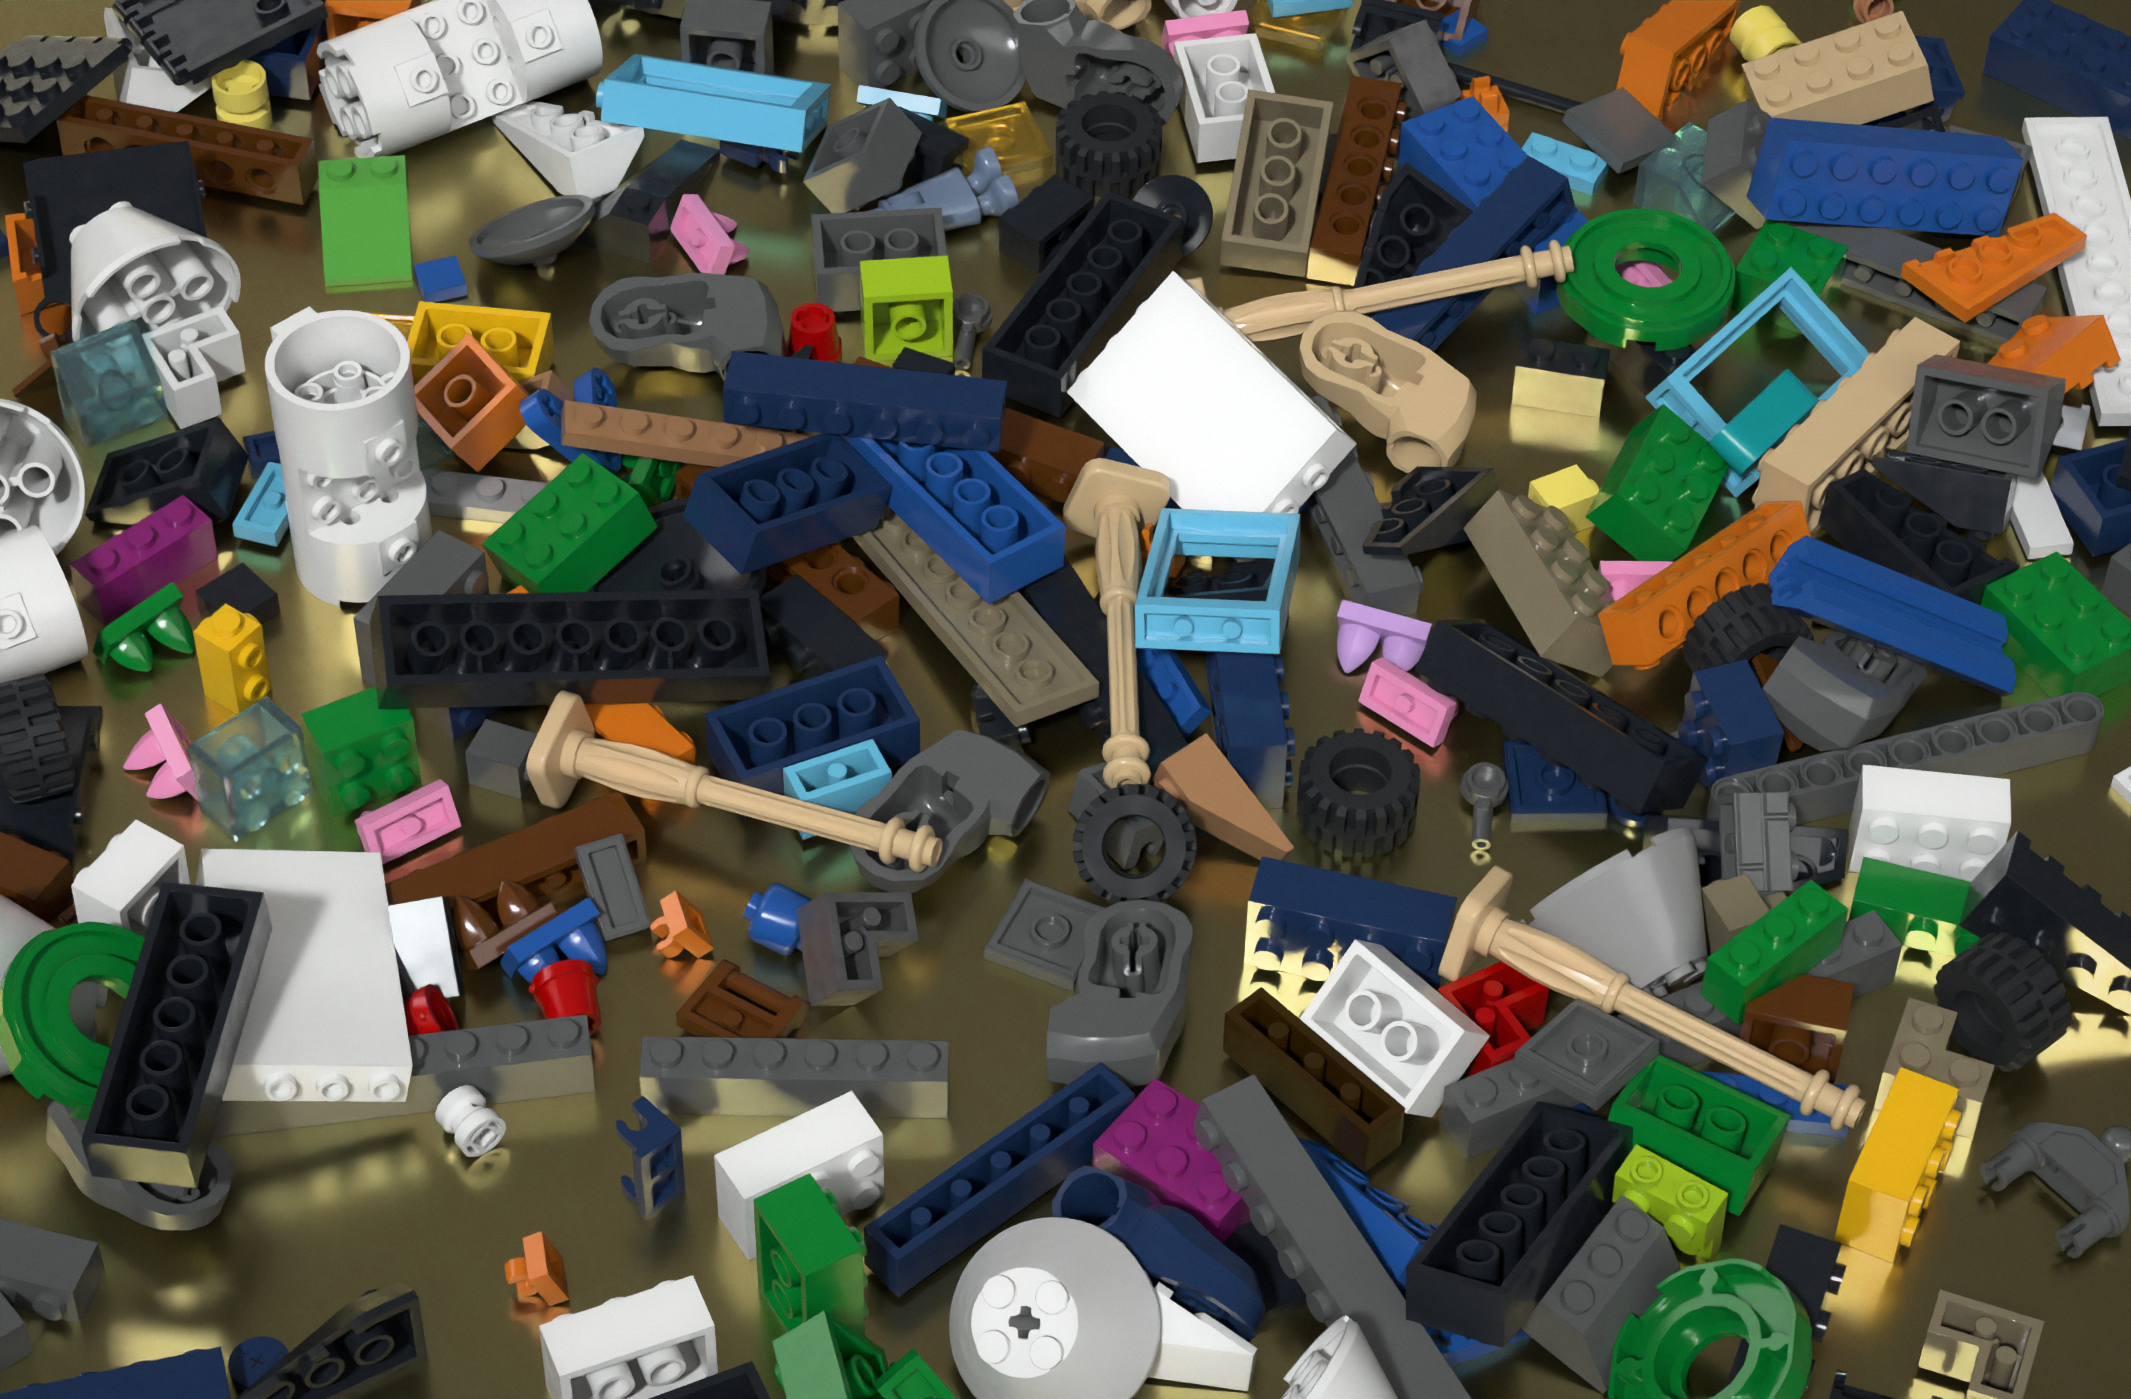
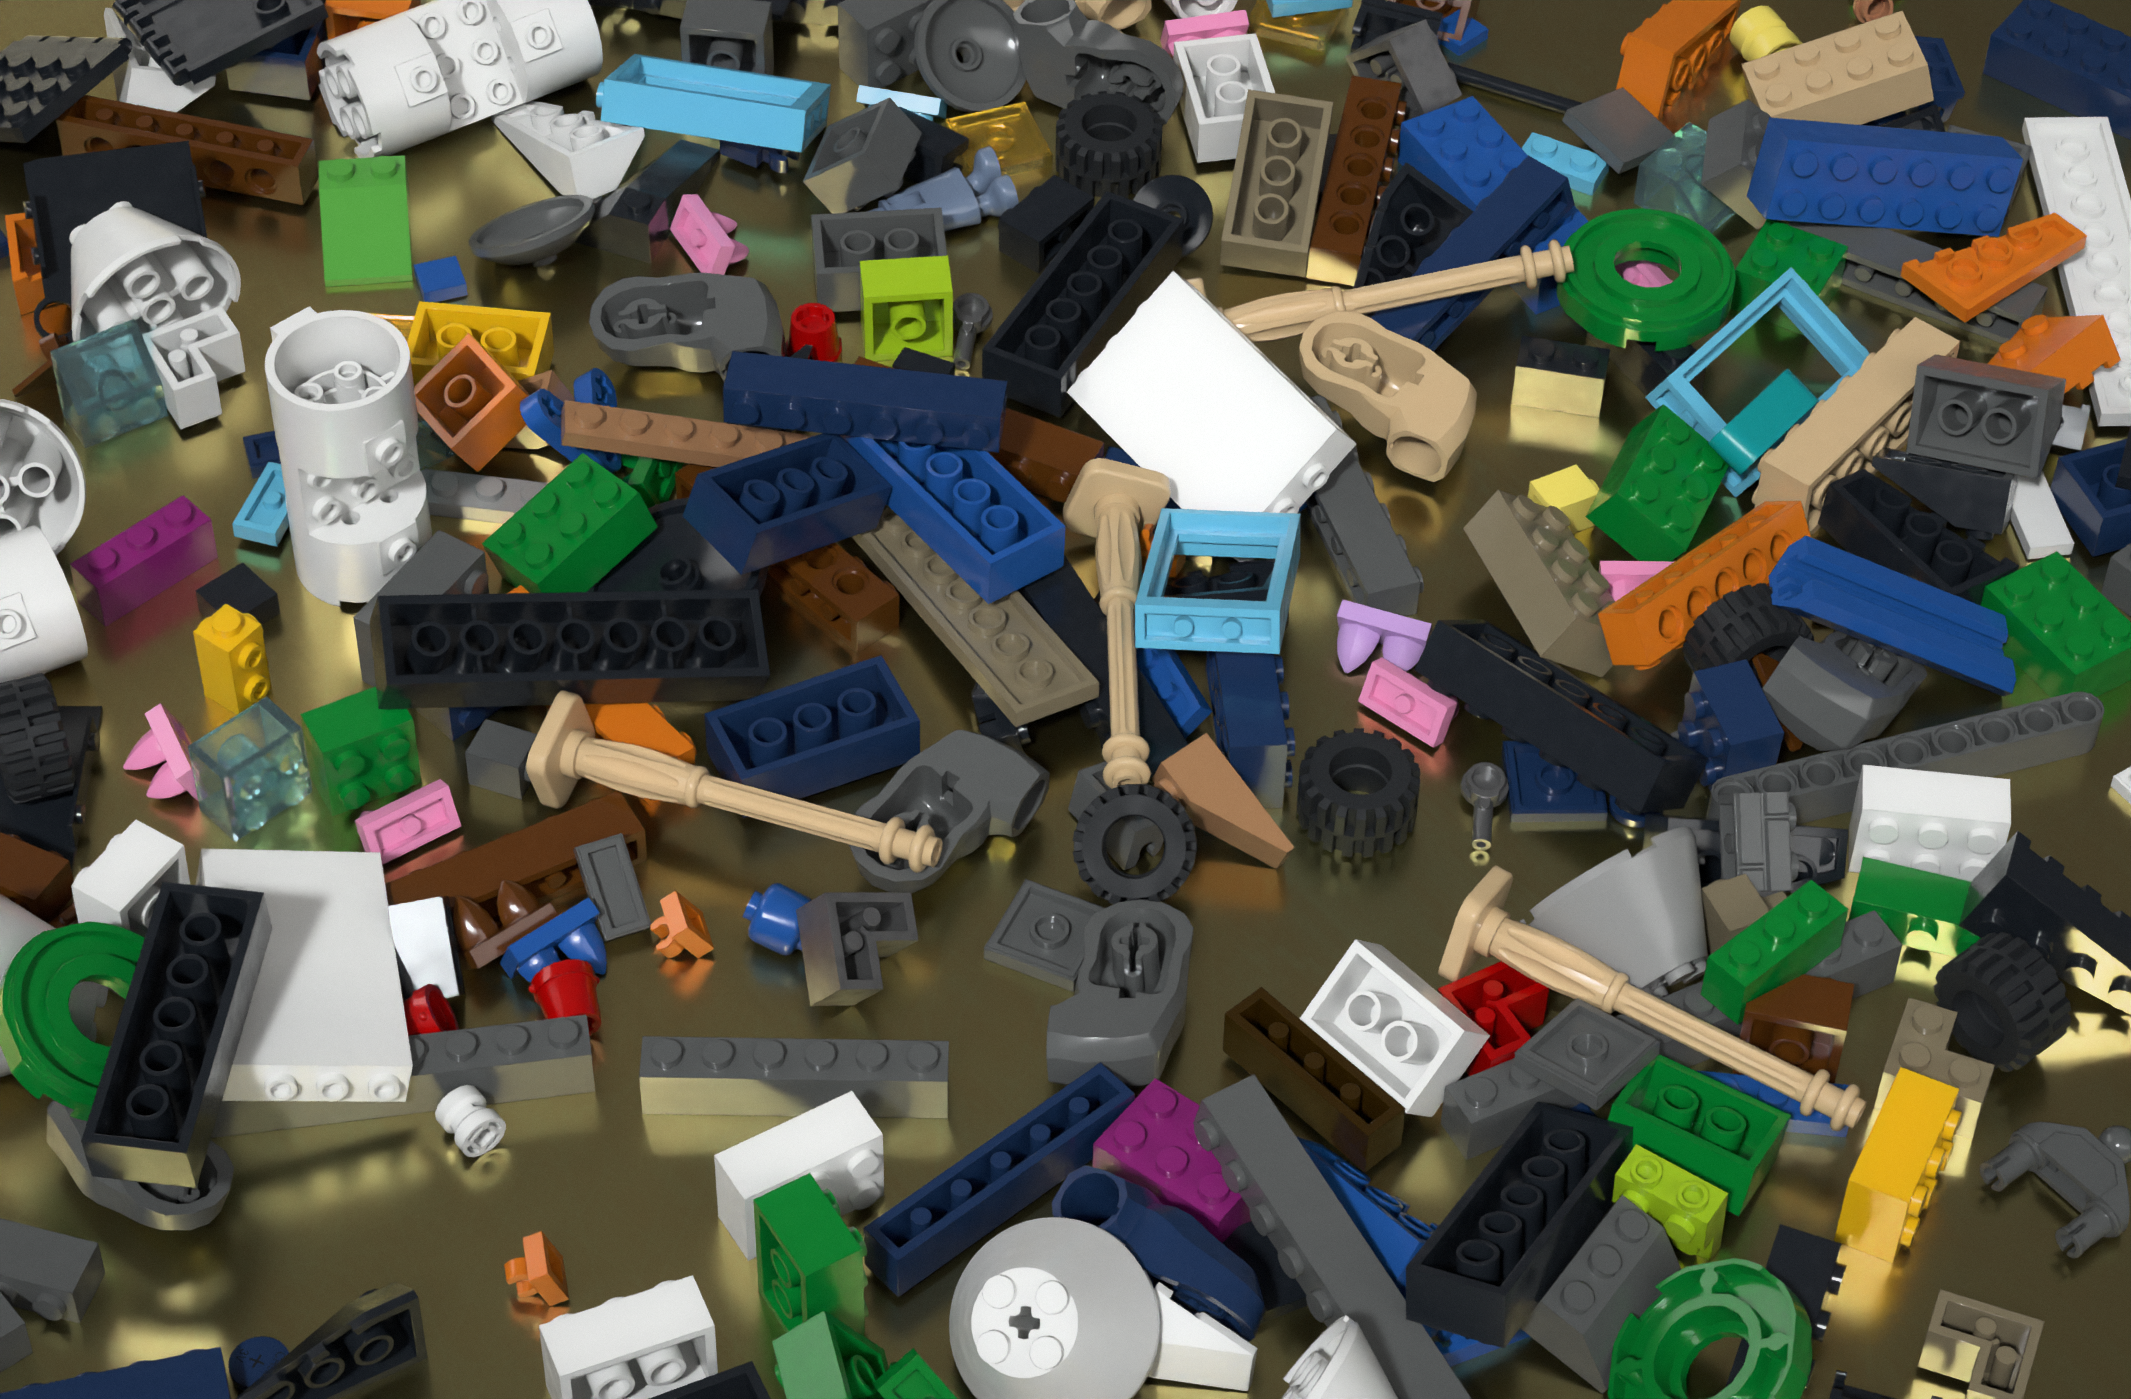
black slope [85,418,249,525] -> none
green tile [92,582,194,672] -> none
light yellow wheel [211,60,273,130] -> none
dark blue hinge [616,1096,686,1220] -> none
reddish brown plate [676,959,811,1038] -> none
black brick [759,574,889,679] -> none
medium azure brick [783,739,892,840] -> none
dark blue brick [1244,856,1457,991] -> none
black wedge [1362,466,1499,556] -> none
orange tile [1456,76,1510,126] -> none

